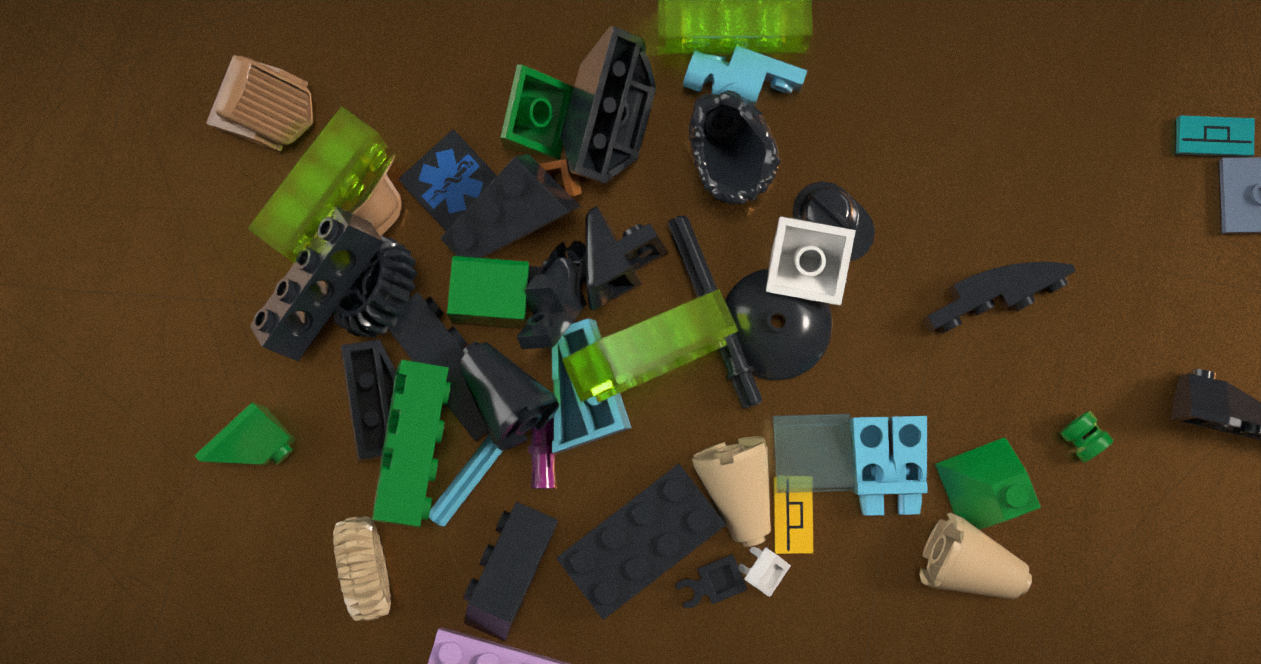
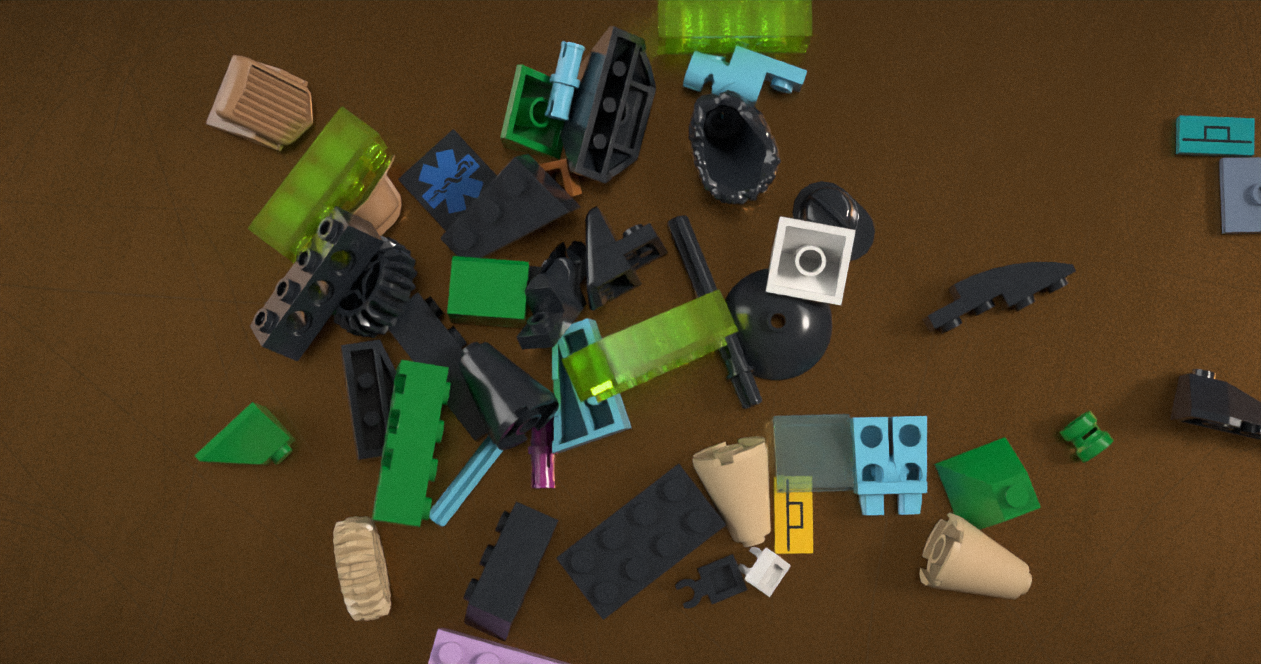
none -> medium azure pin [545,41,585,121]

